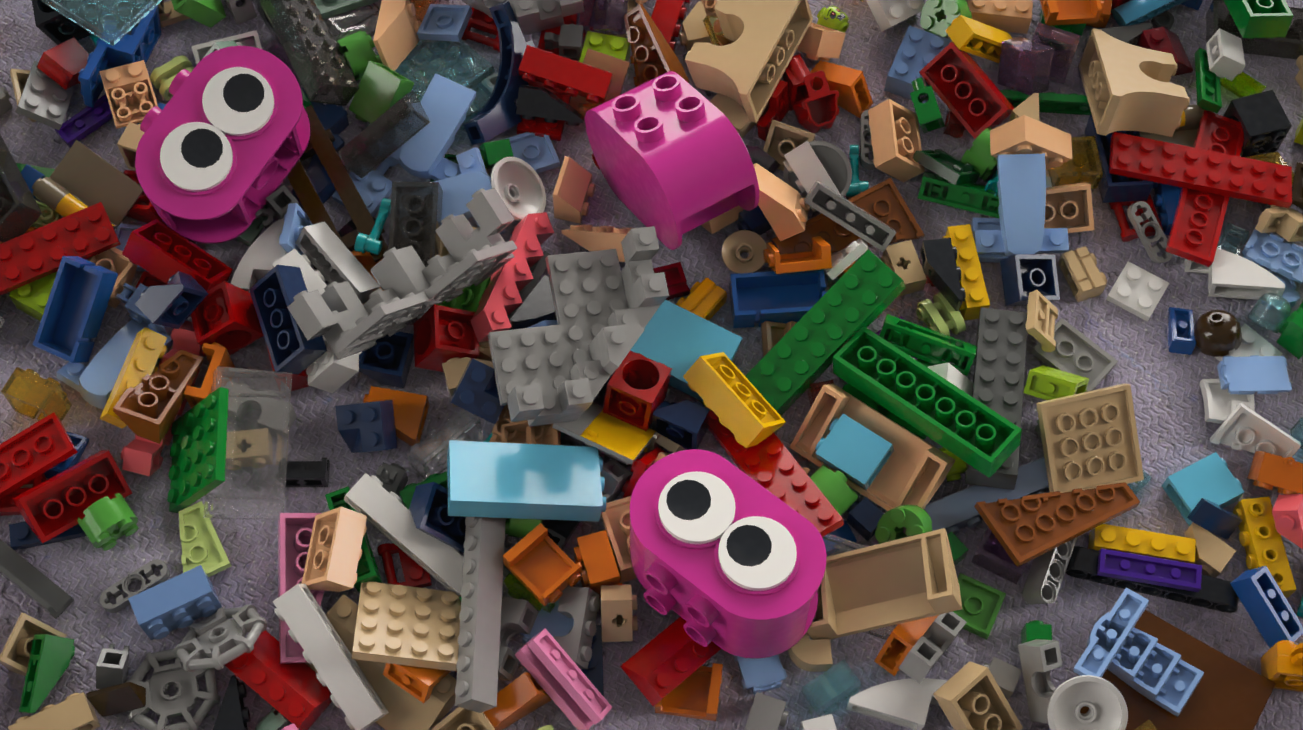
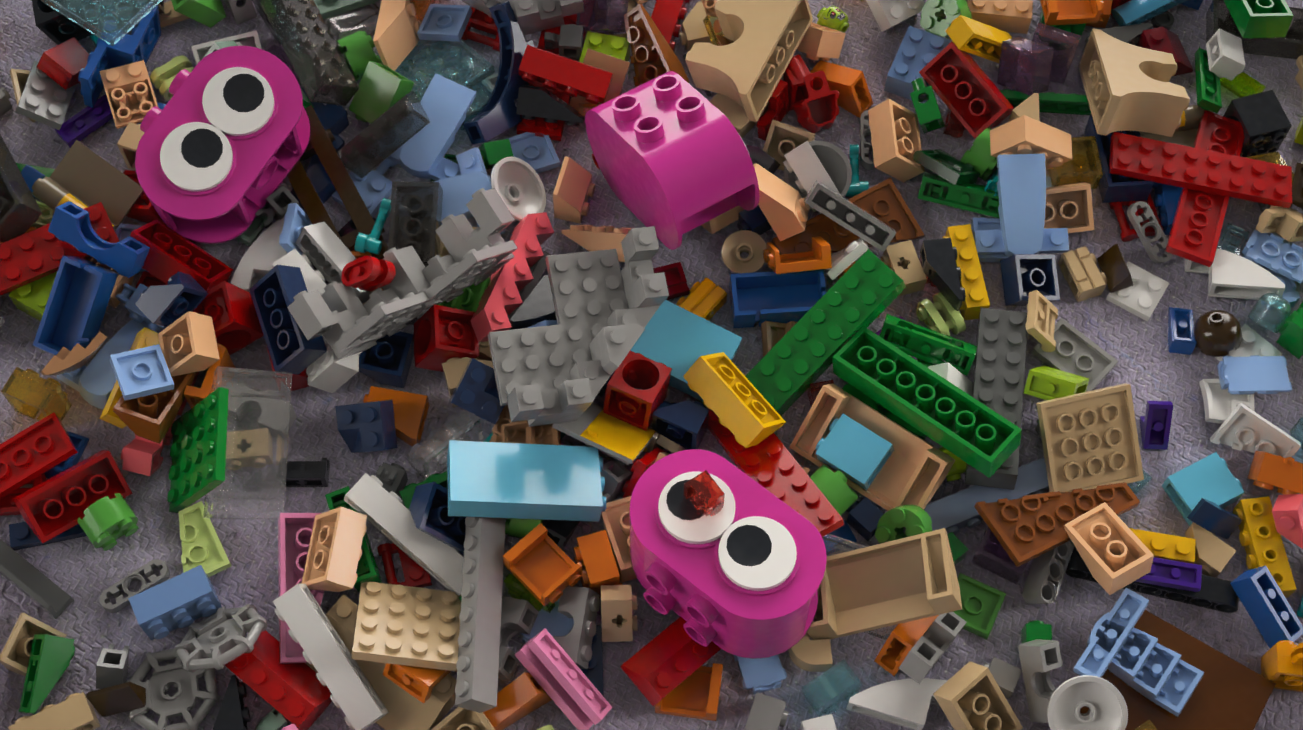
none -> medium nougat slope [41,331,107,376]
none -> blue arch [48,201,150,278]
none -> light blue plate [110,344,174,401]
none -> light nougat slope [158,311,220,377]
none -> red brick [341,255,396,292]
none -> clear red brick [684,470,725,516]
none -> light nougat slope [1064,502,1154,596]
none -> dark brown slope [1097,244,1133,293]
none -> dark purple slope [1140,401,1173,450]

